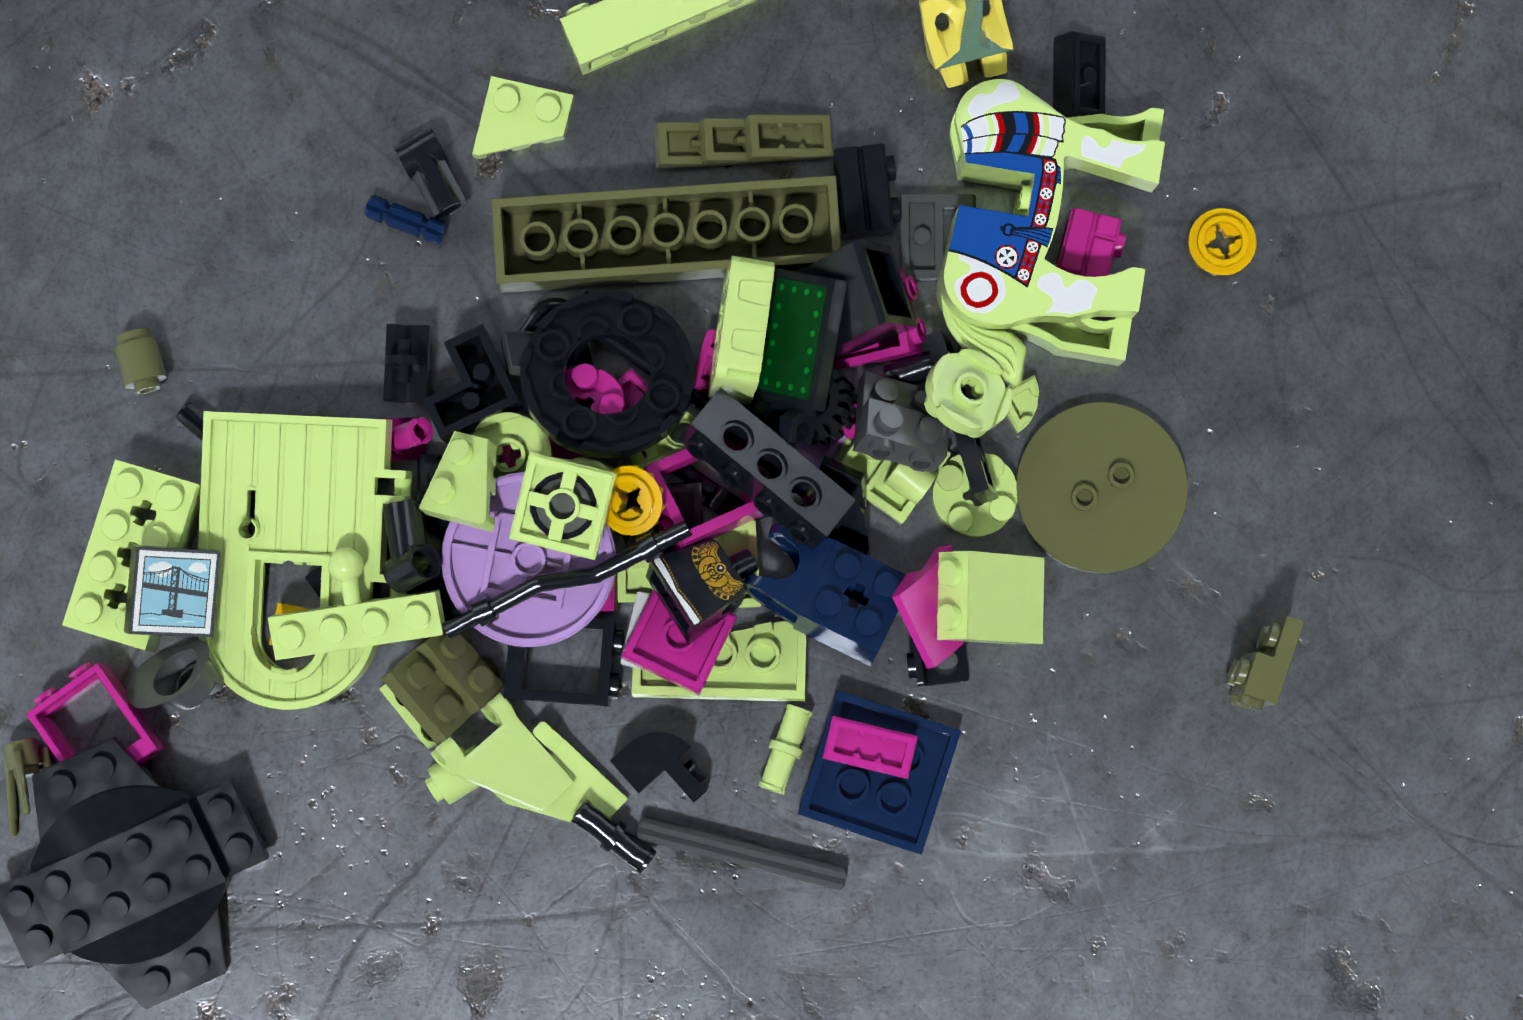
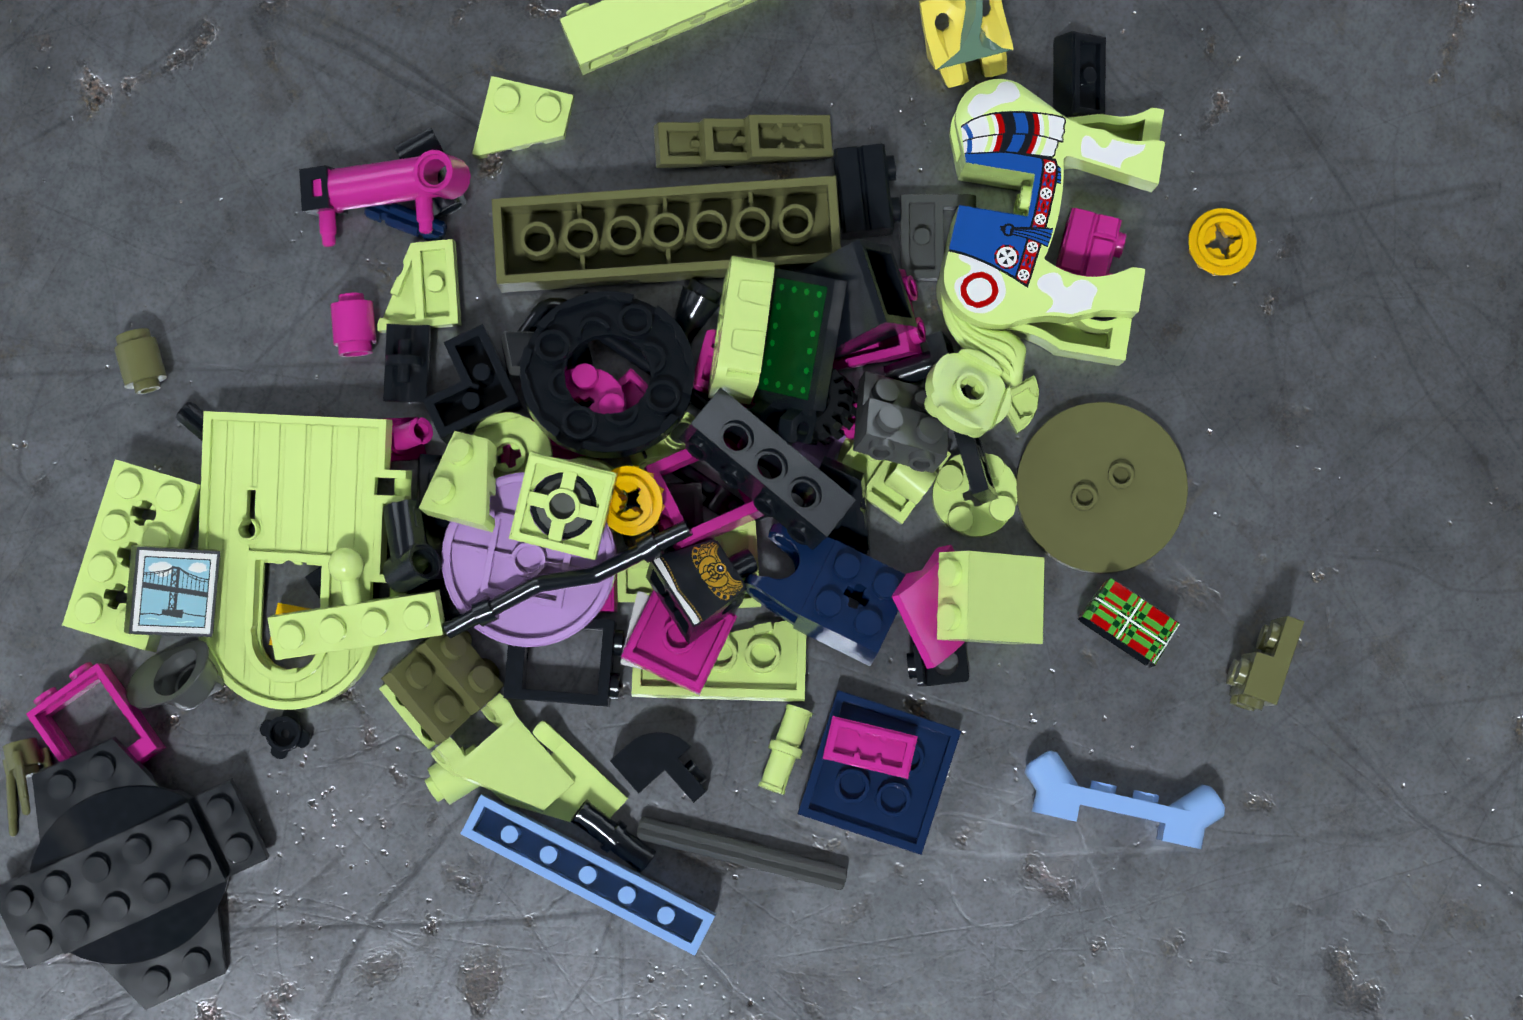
none -> black plate [260,710,311,759]
none -> dark pink piece [299,150,471,247]
none -> dark pink brick [330,293,376,357]
none -> yellowish green wing [377,239,462,333]
none -> light blue brick [460,794,716,956]
none -> black cone [674,278,721,345]
none -> light blue plate [1025,750,1225,850]
none -> piece [1077,577,1180,668]

